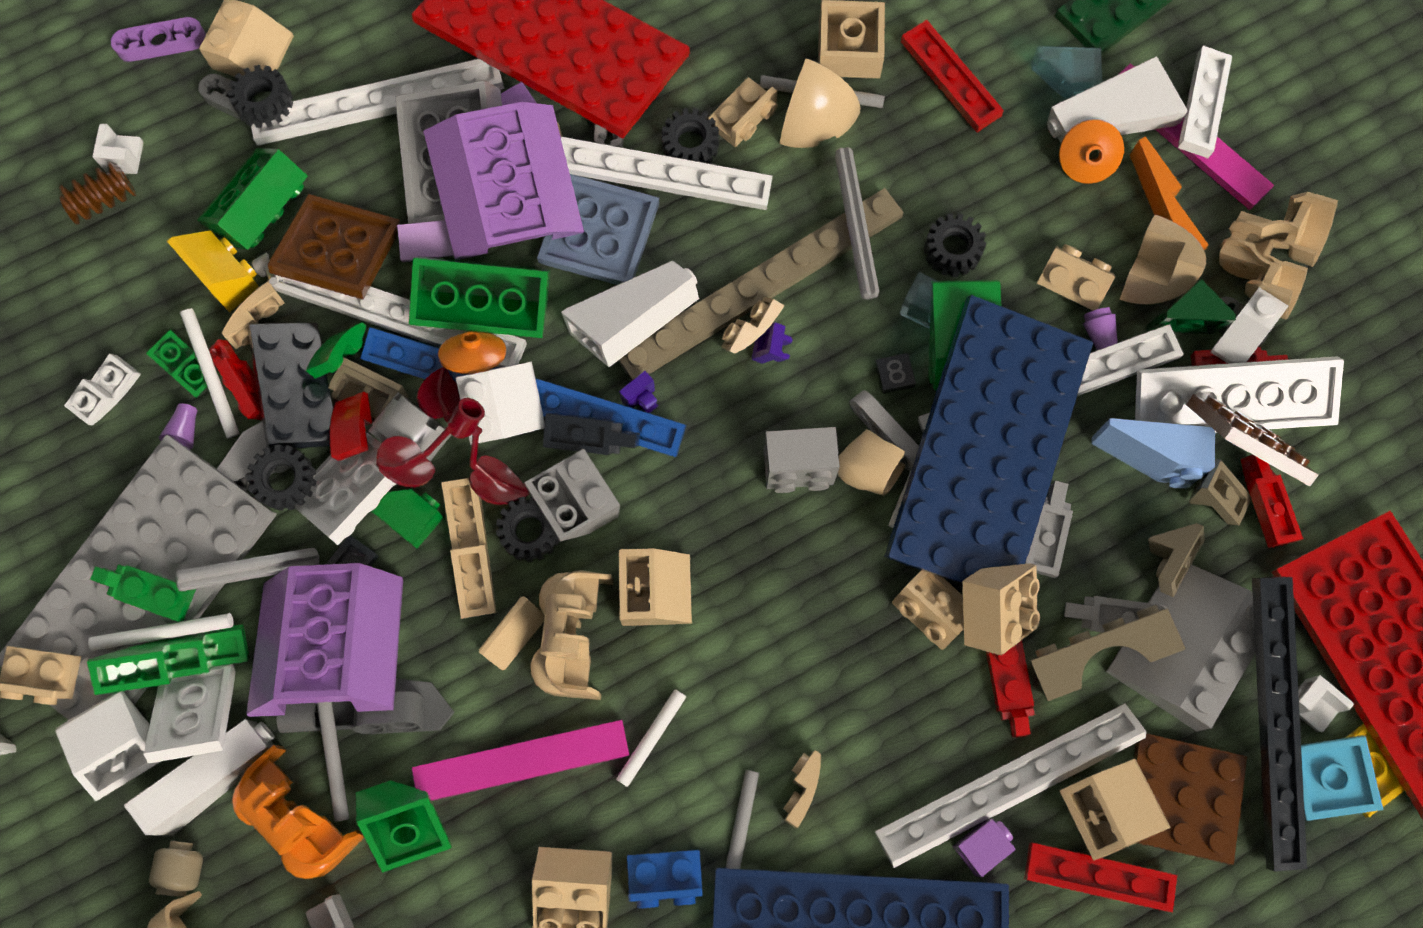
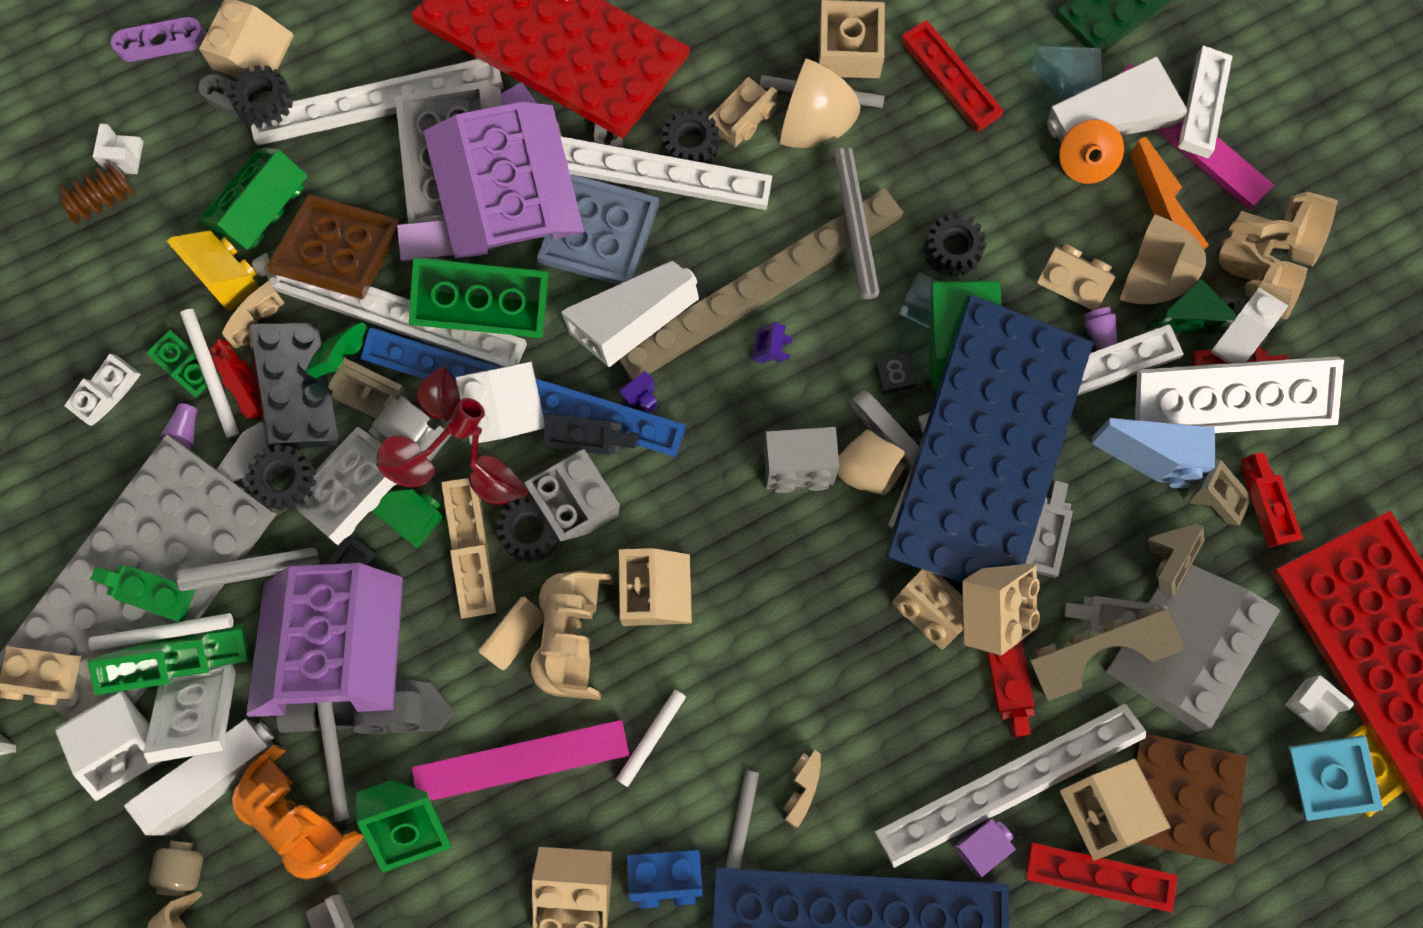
red slope [330,392,372,461] -> none
orange dish [438,331,506,374] -> none
tan slope [721,297,785,354] -> none
plate [1186,394,1318,486] -> none
black plate [1252,576,1307,872] -> none

